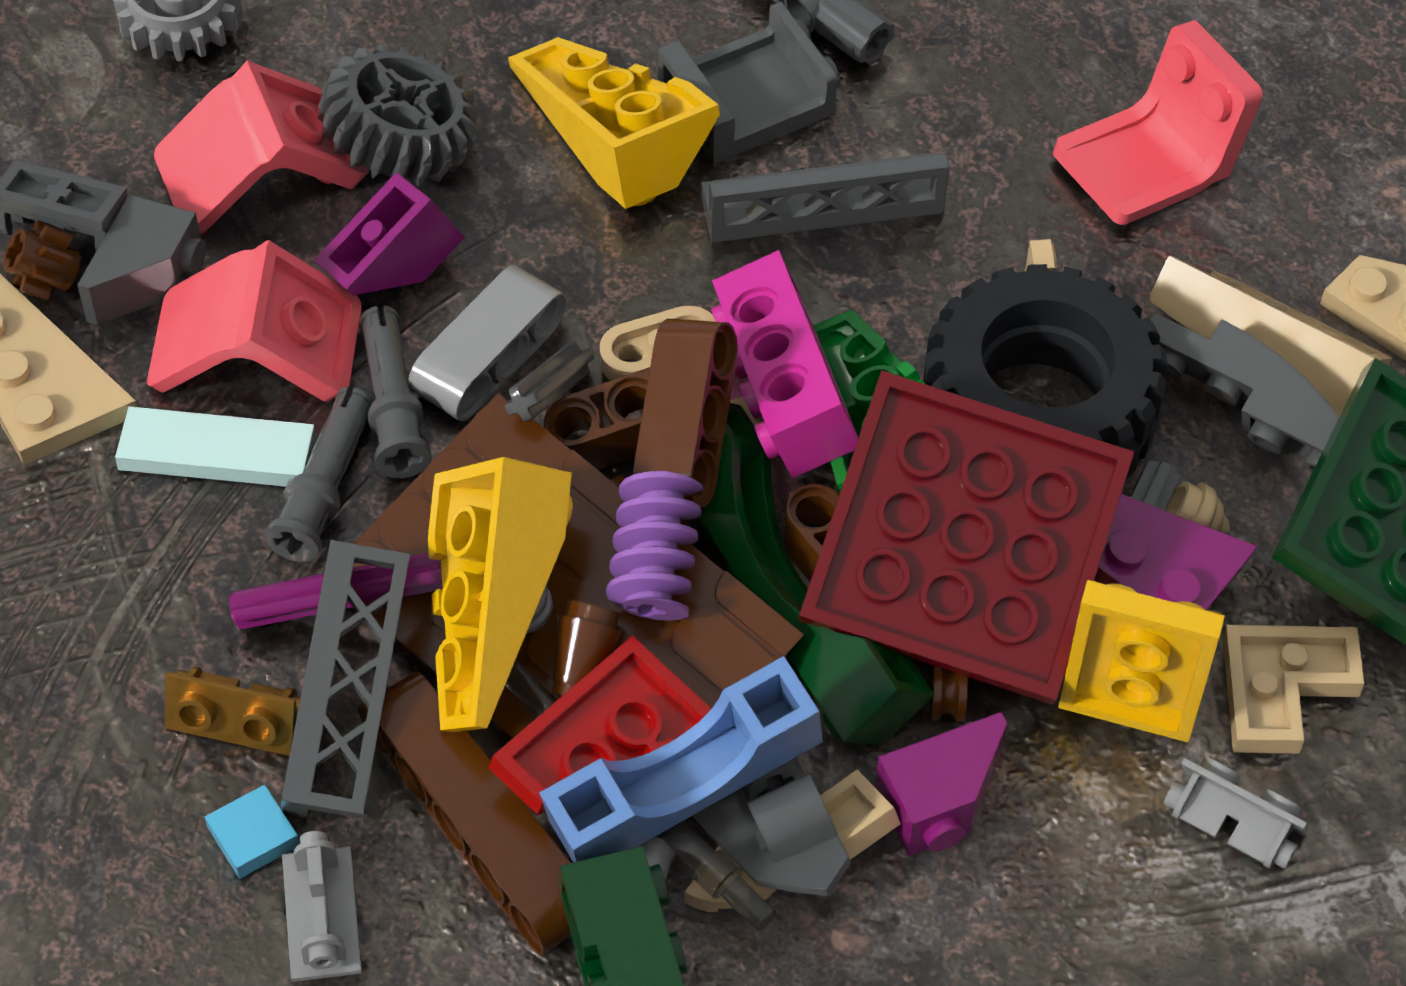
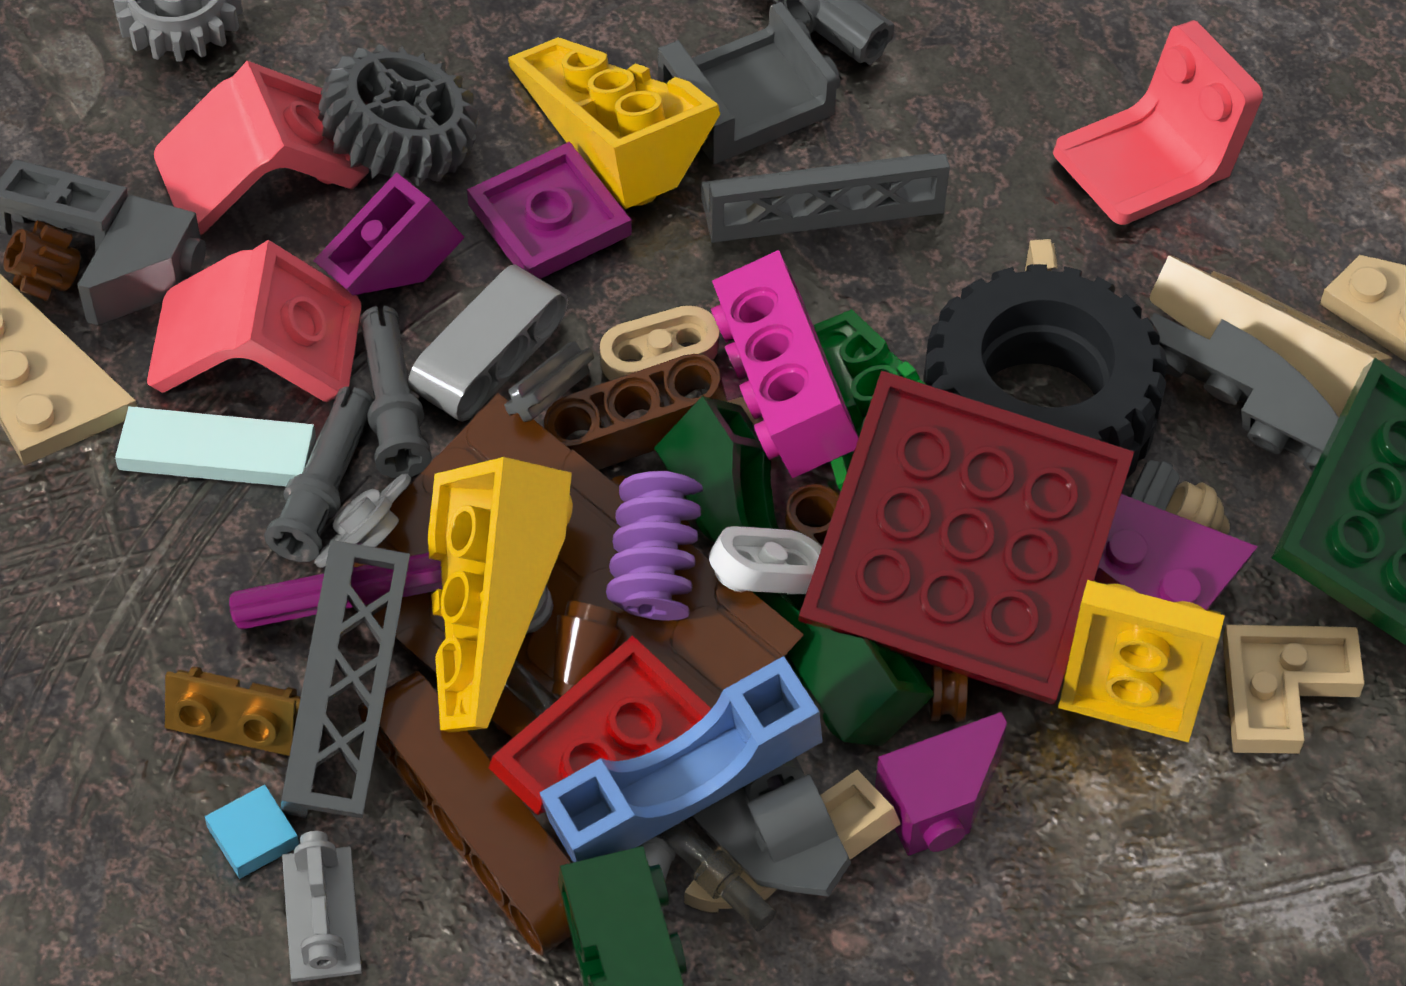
reddish brown beam [633,319,738,507] -> none
light grey hinge [1163,757,1308,869] -> none
none -> light grey plate [314,474,411,568]
none -> magenta plate [467,141,632,279]
none -> white plate [709,526,822,594]

